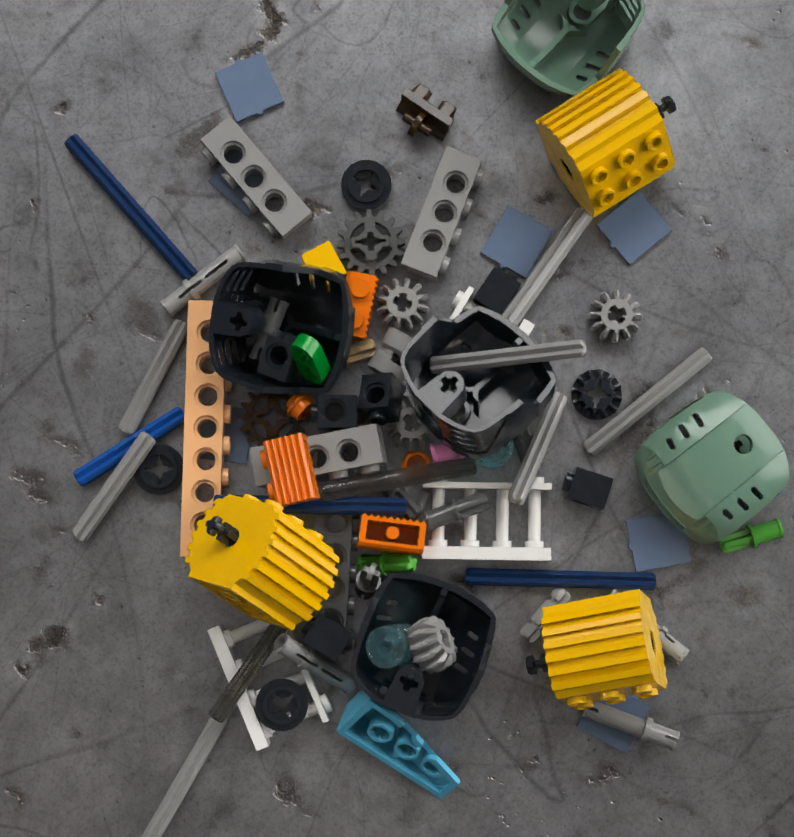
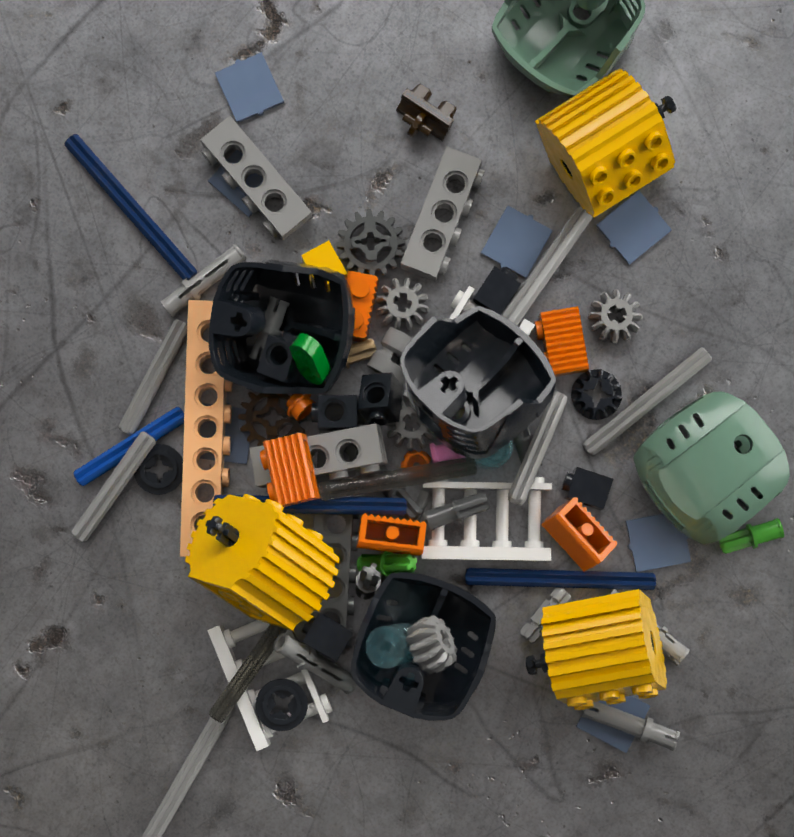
medium azure wedge [336,690,460,799] -> none
black gear [341,160,392,211] -> none
light grey axle [429,339,586,374] -> none
none -> orange brick [534,306,589,377]
none -> orange brick [541,497,617,572]

